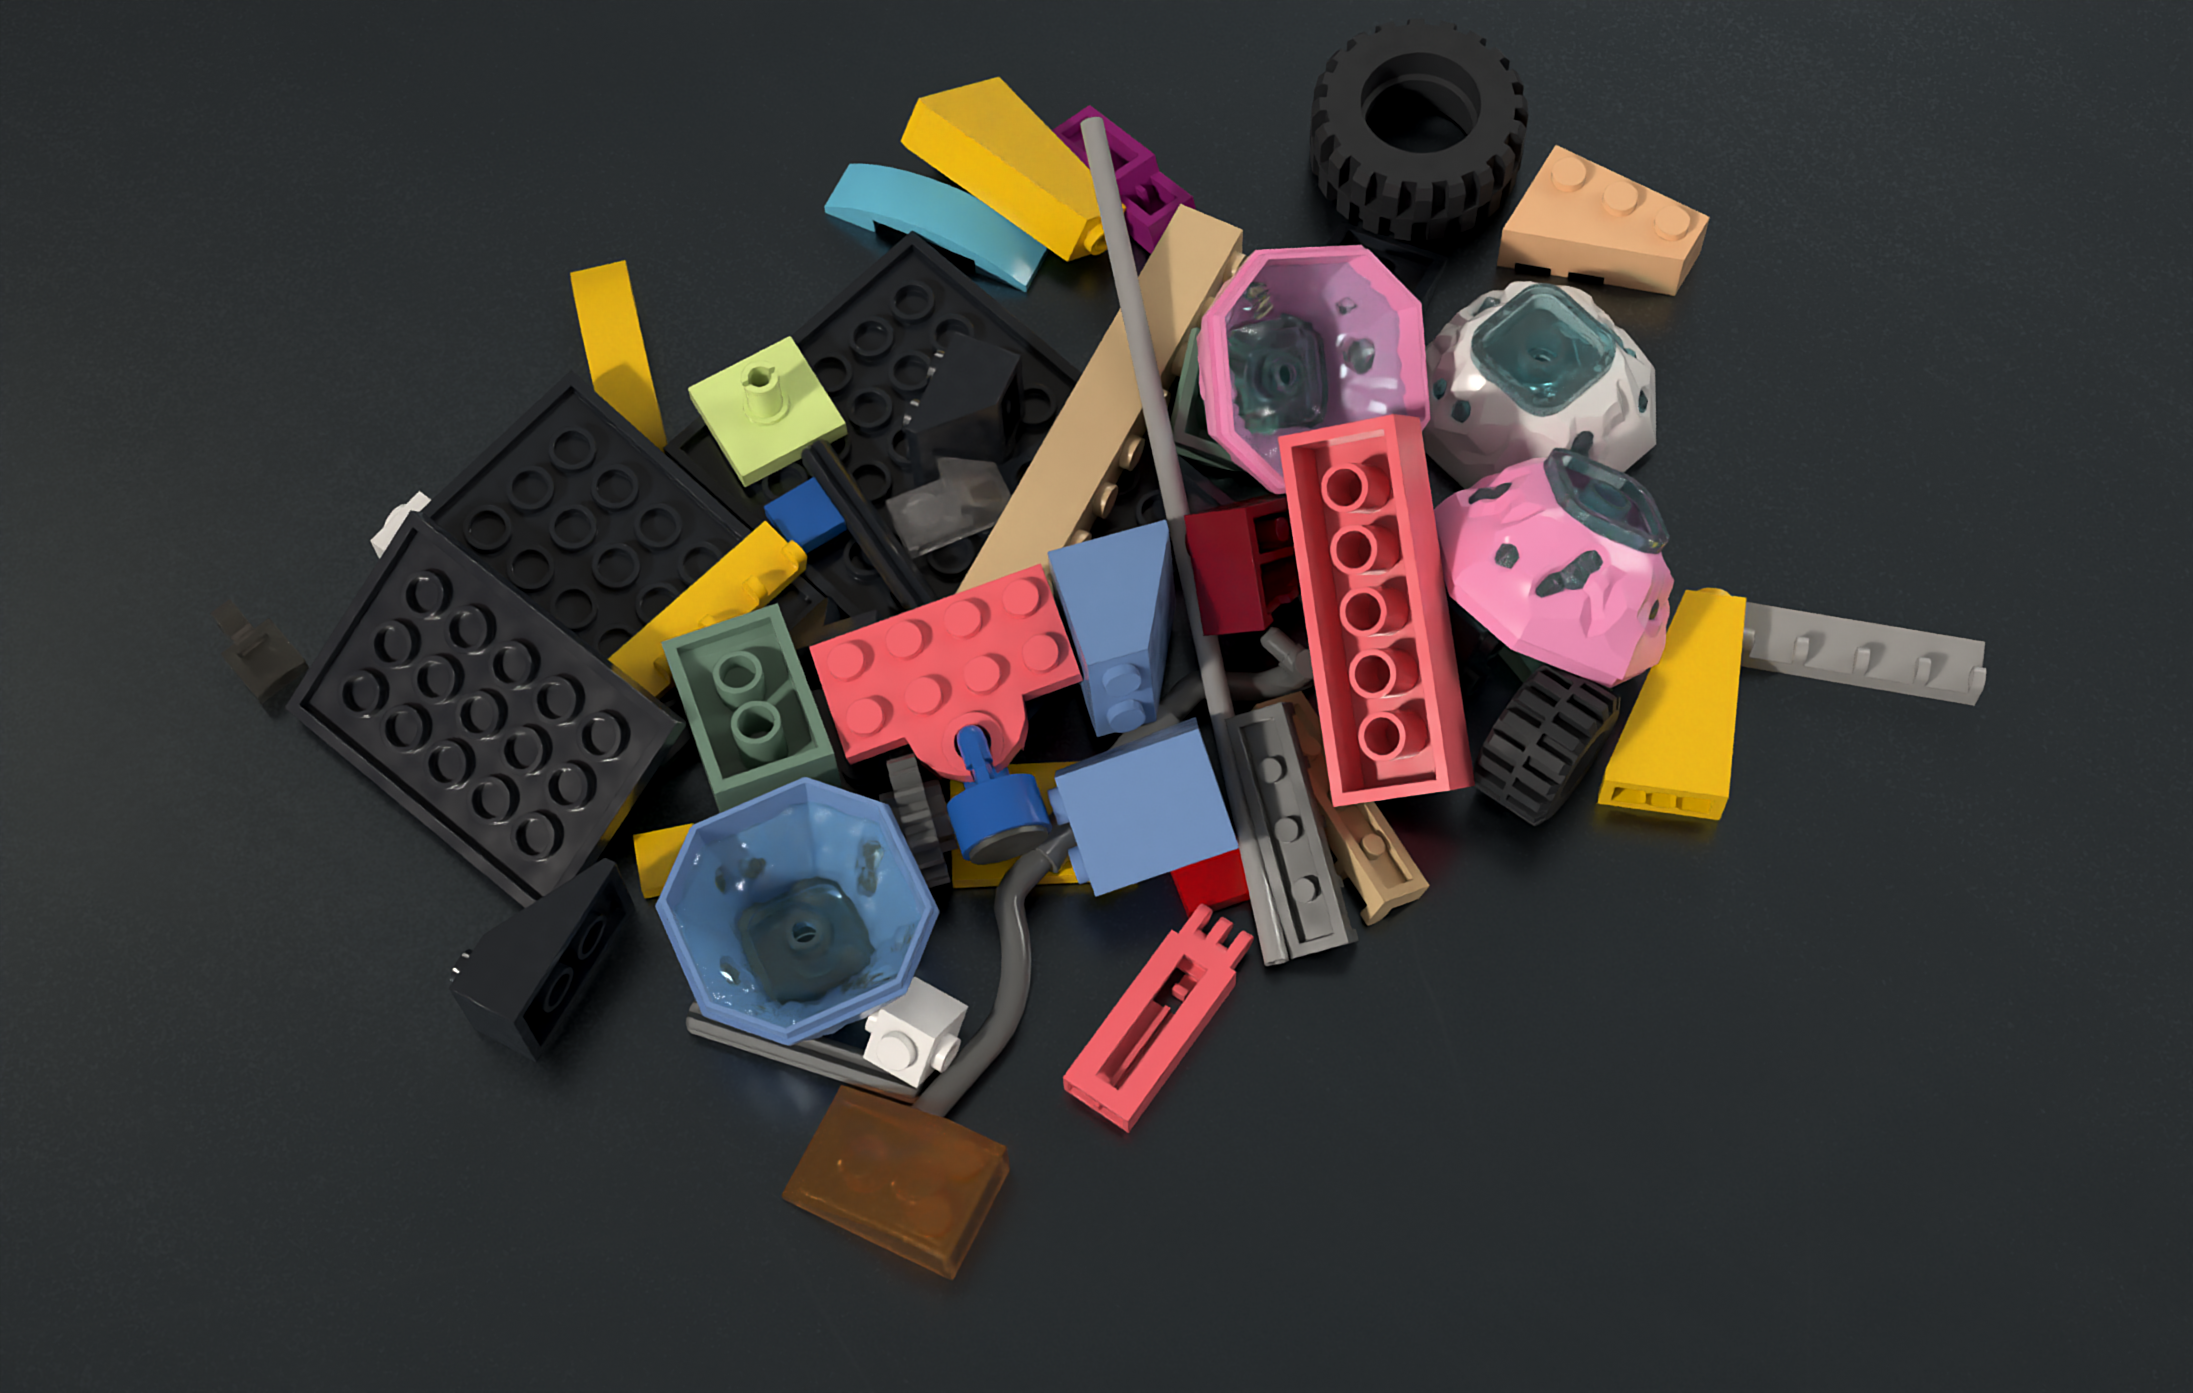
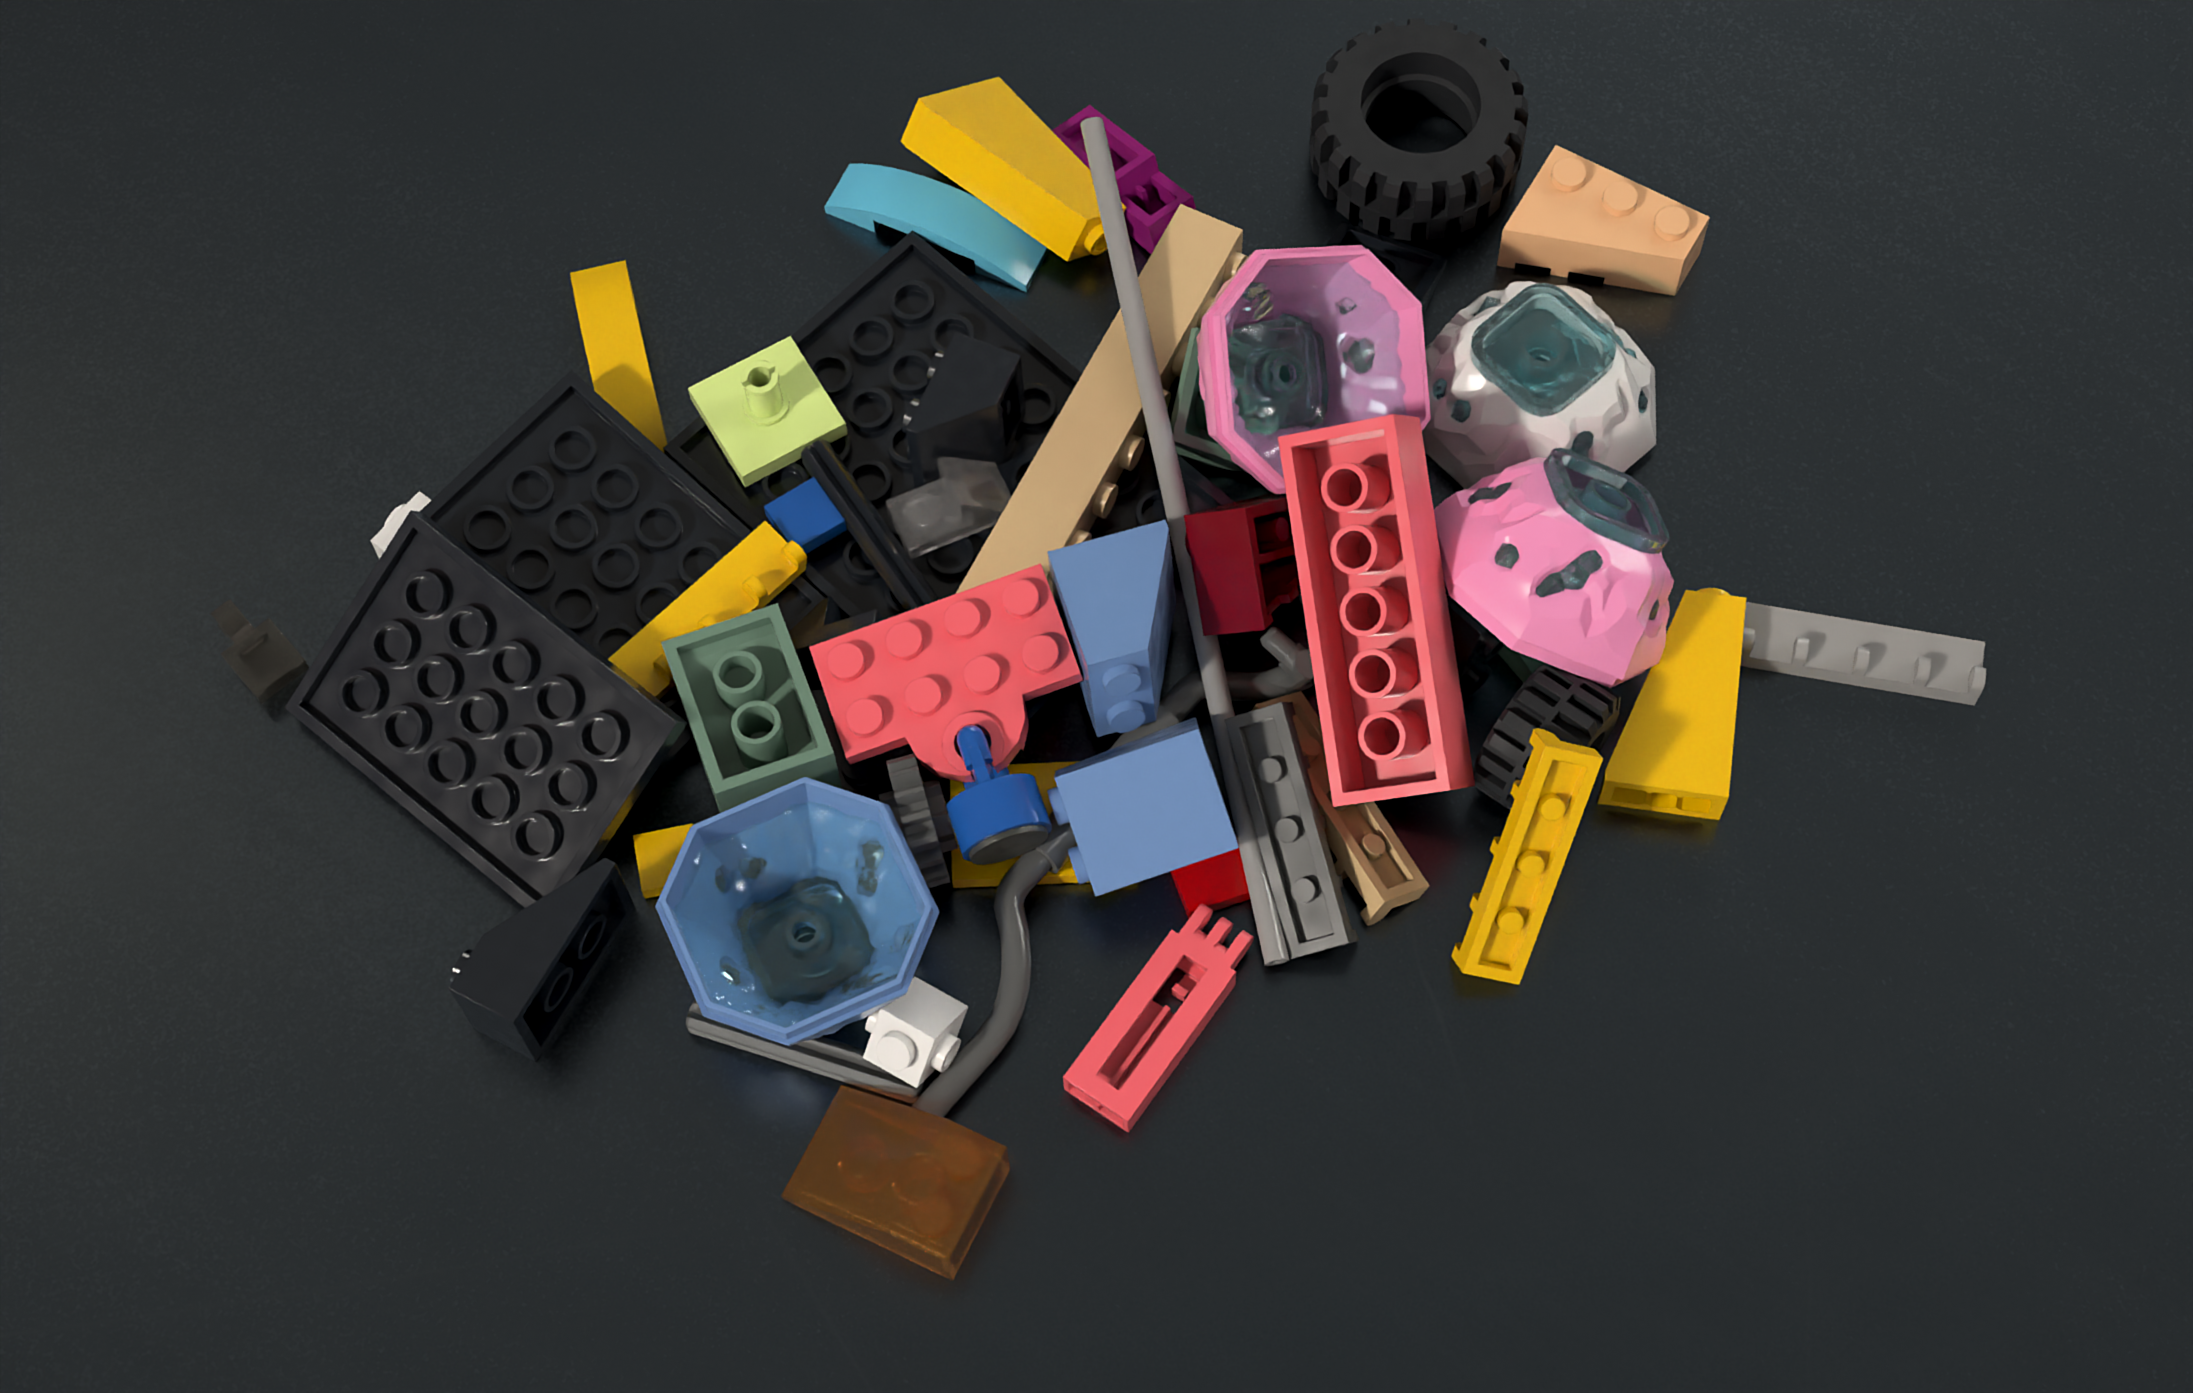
none -> yellow hinge [1451,728,1603,985]

